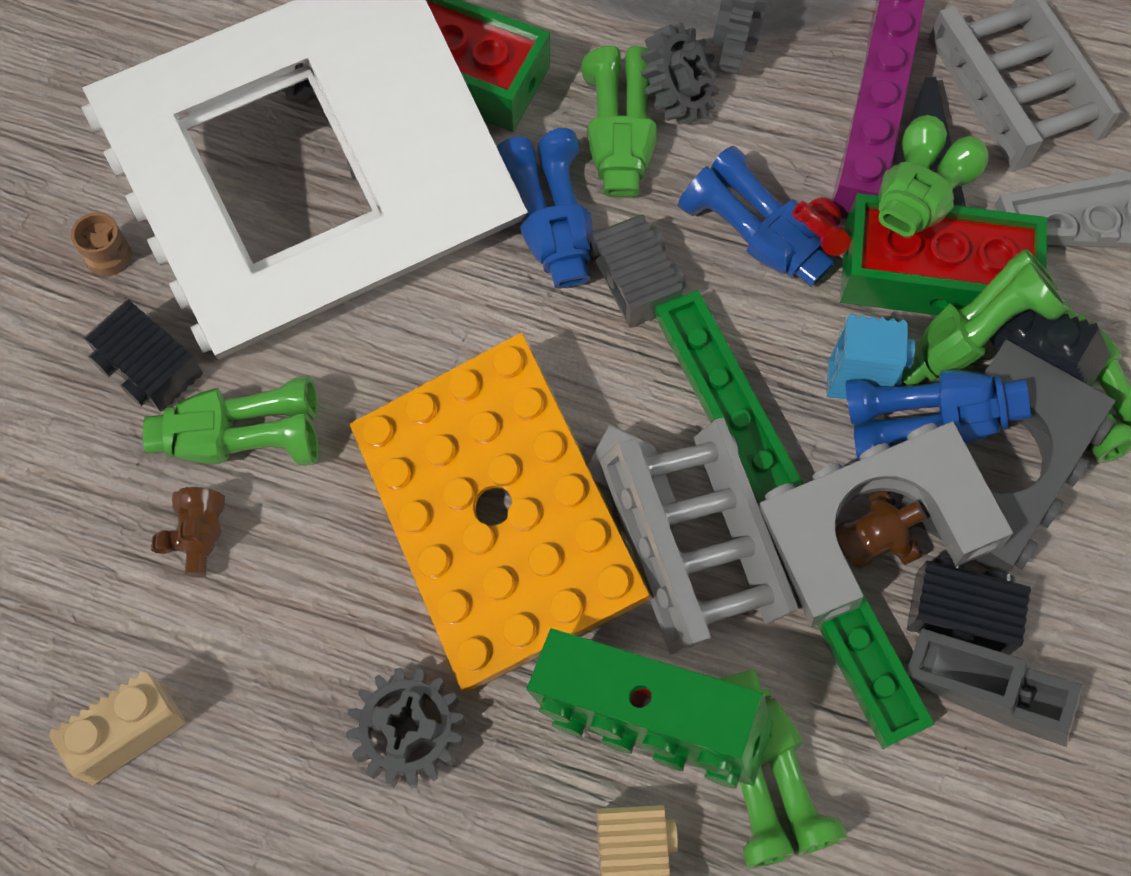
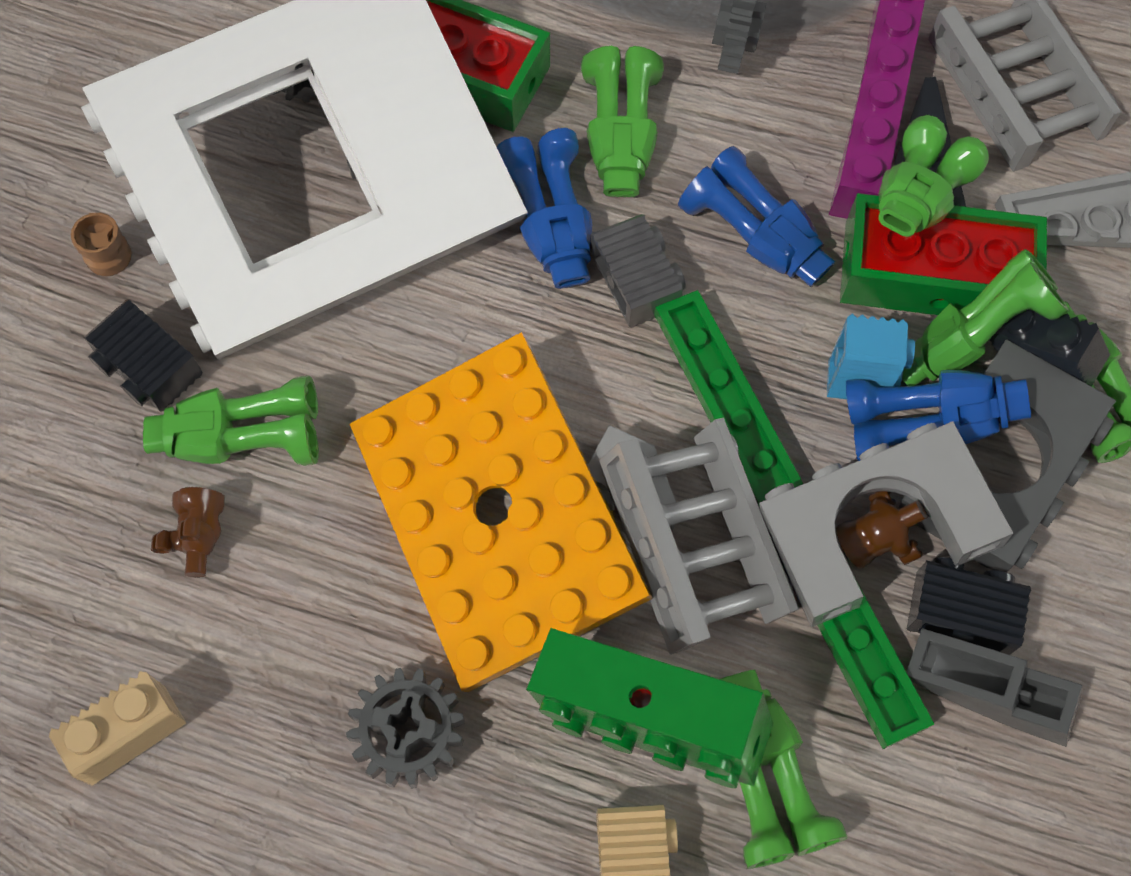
dark grey gear [640,22,719,125] -> none
red piece [792,197,851,256] -> none

